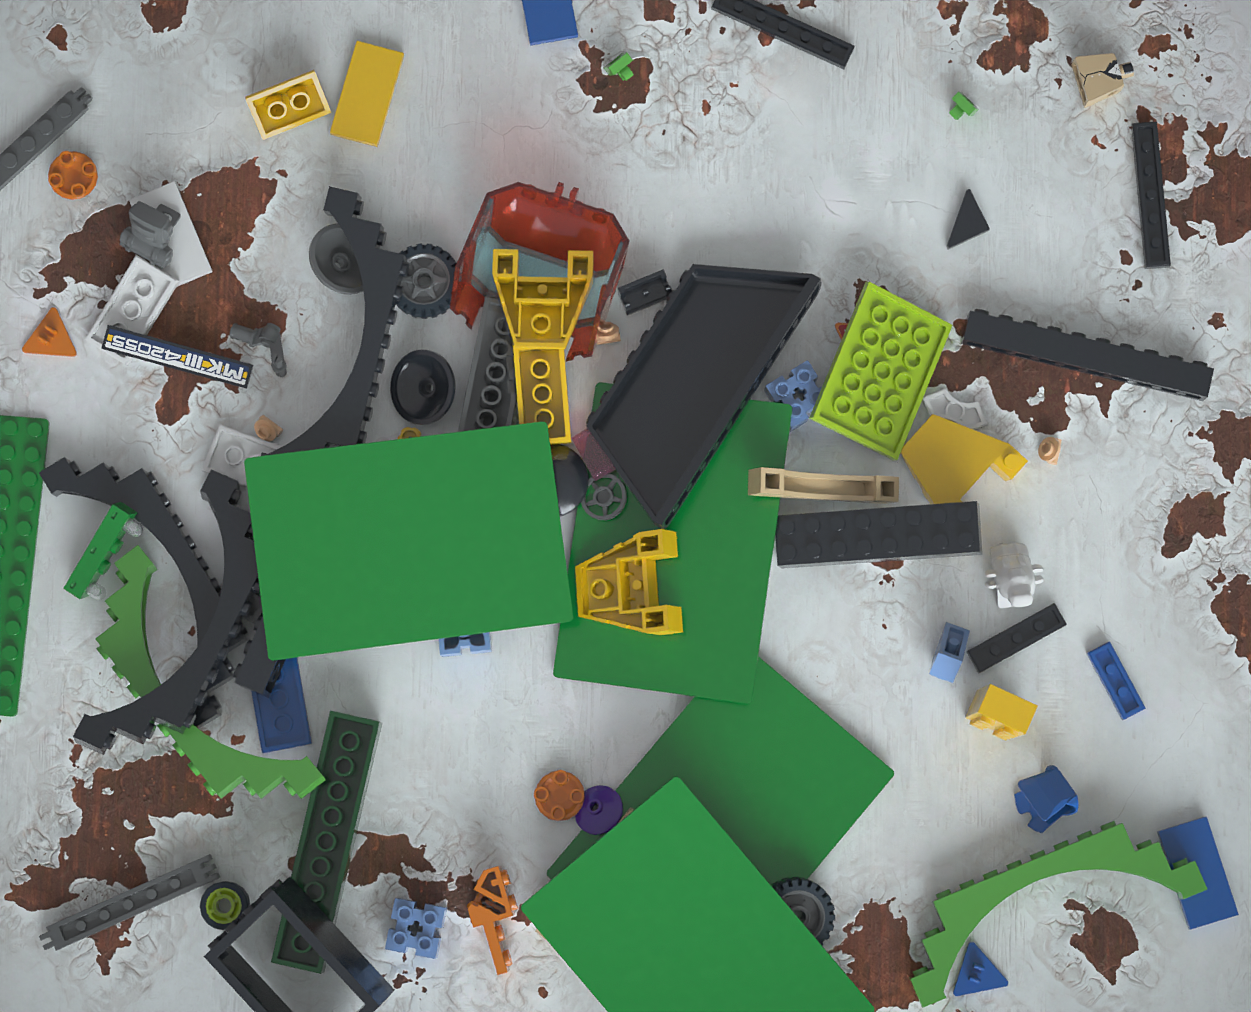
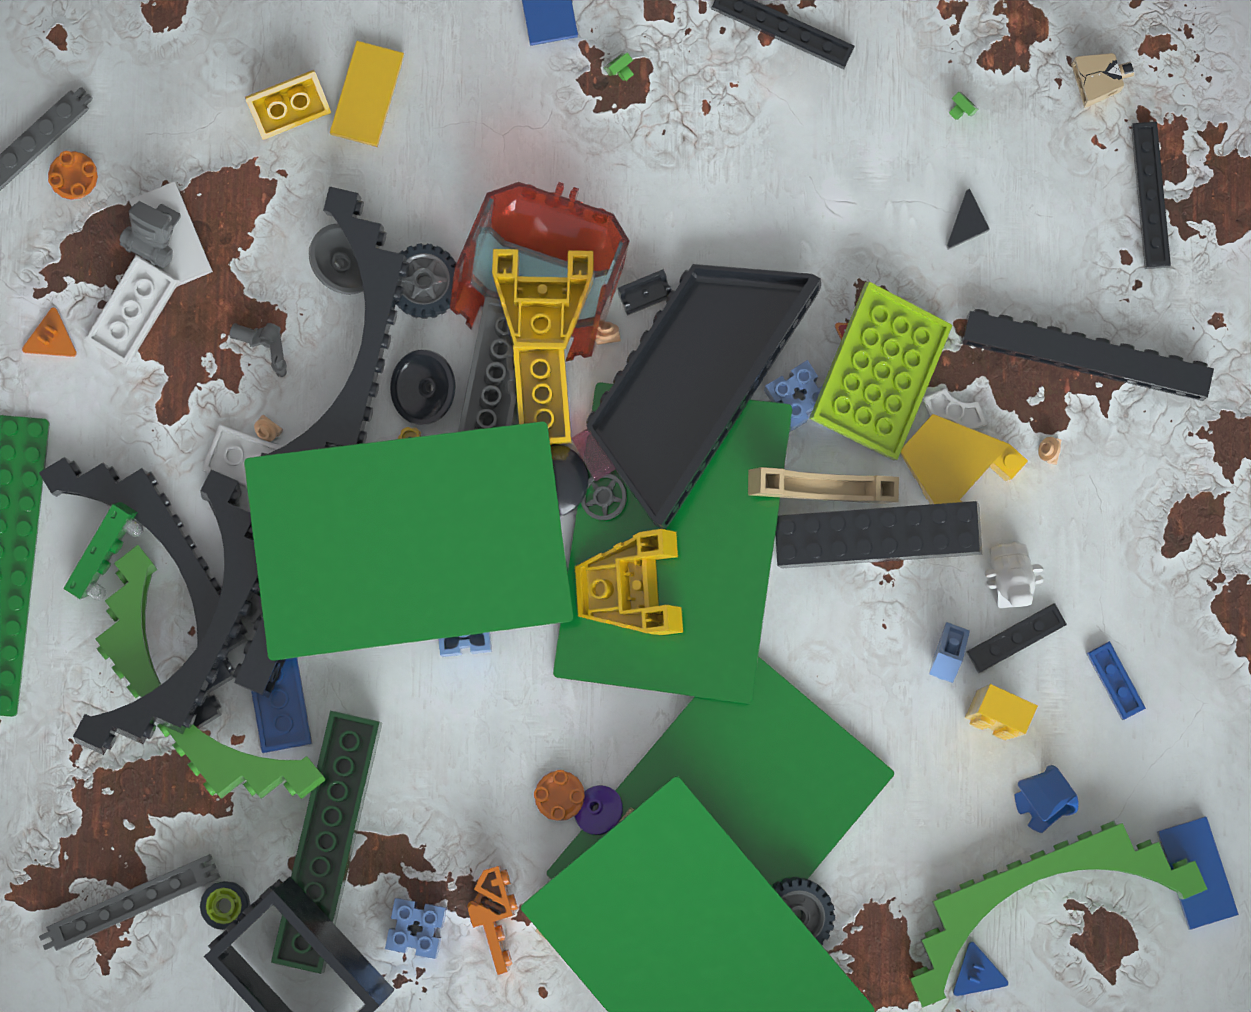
tile [101,325,254,389] -> none

